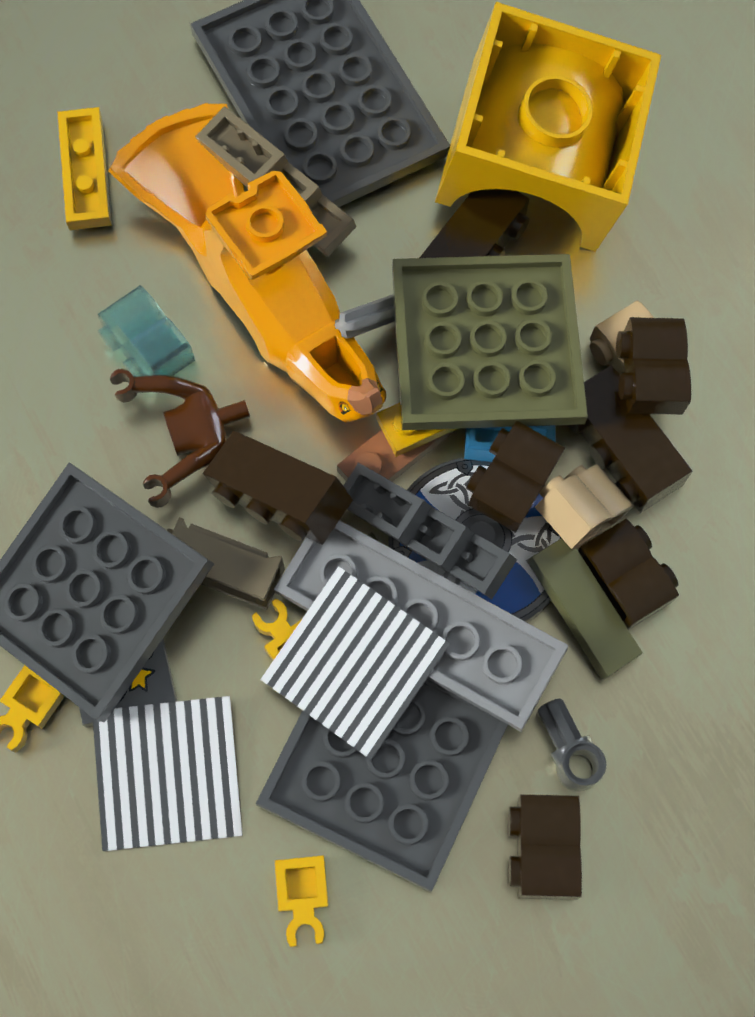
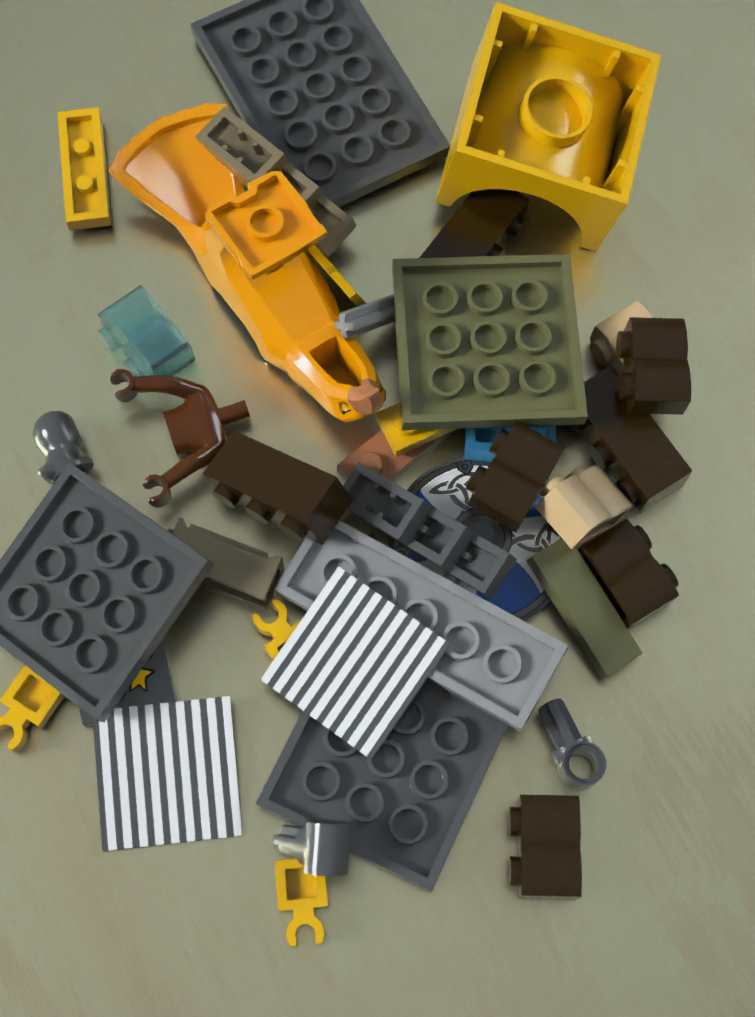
none -> dark grey animal [32,411,94,484]
none -> dark grey axle [273,819,351,876]
none -> yellow piece [307,244,367,307]

